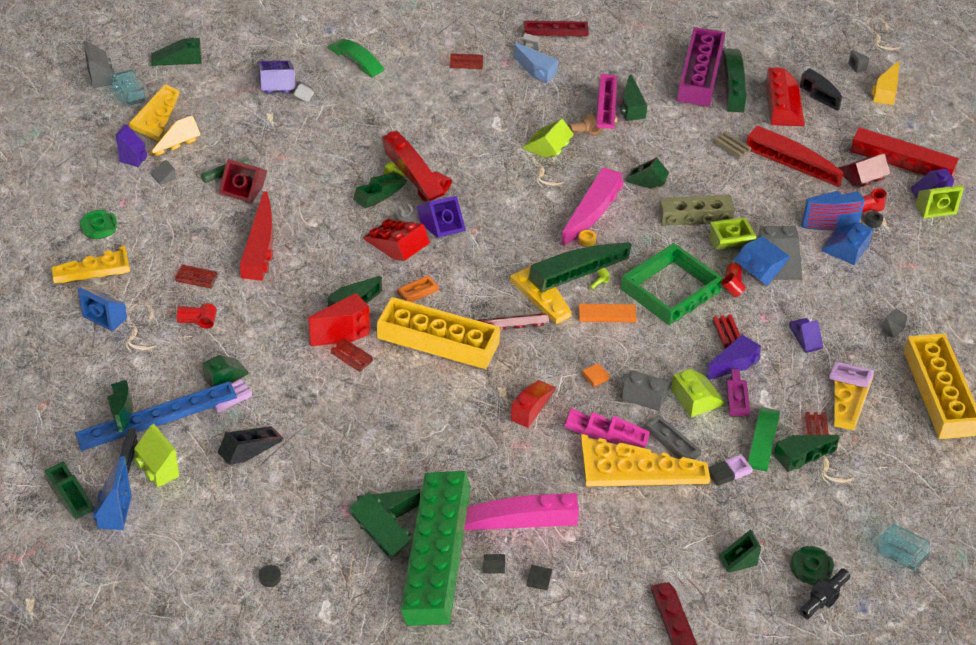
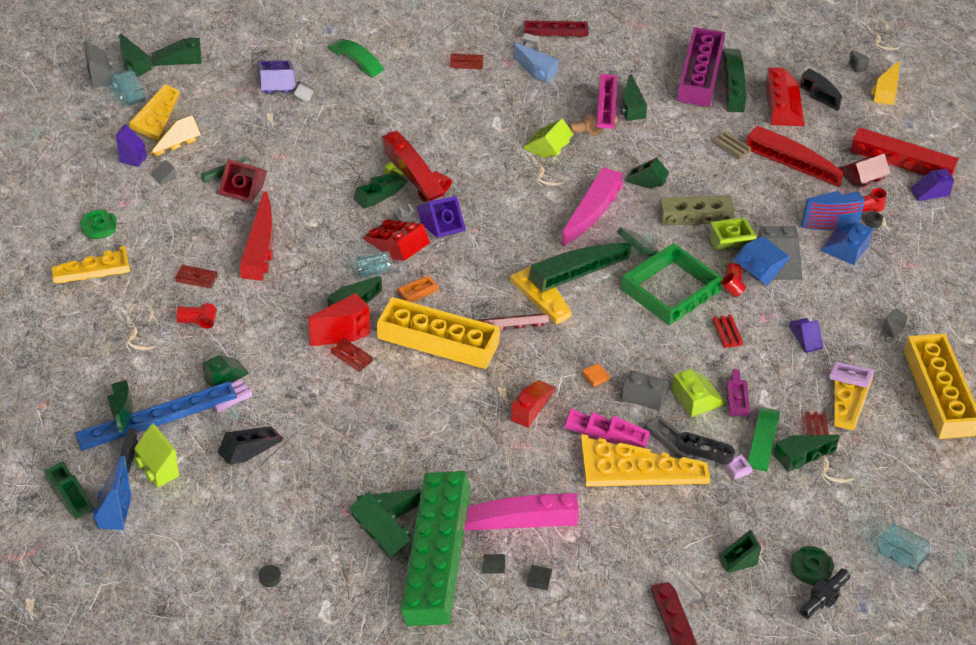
blue slope [78,287,127,332] -> none
yellow tile [578,230,597,247] -> none
orange tile [579,303,637,323] -> none
lime hand [589,268,610,290] -> none
dark purple slope [706,334,761,380] -> none
pearl dark grey tile [708,461,735,486] -> none
lime slope [916,185,964,218] -> none
none -> dark green slope [119,34,152,78]
none -> clear light blue hips [357,251,392,278]
none -> clear green tile [617,227,660,257]
none -> black beam [676,432,735,464]

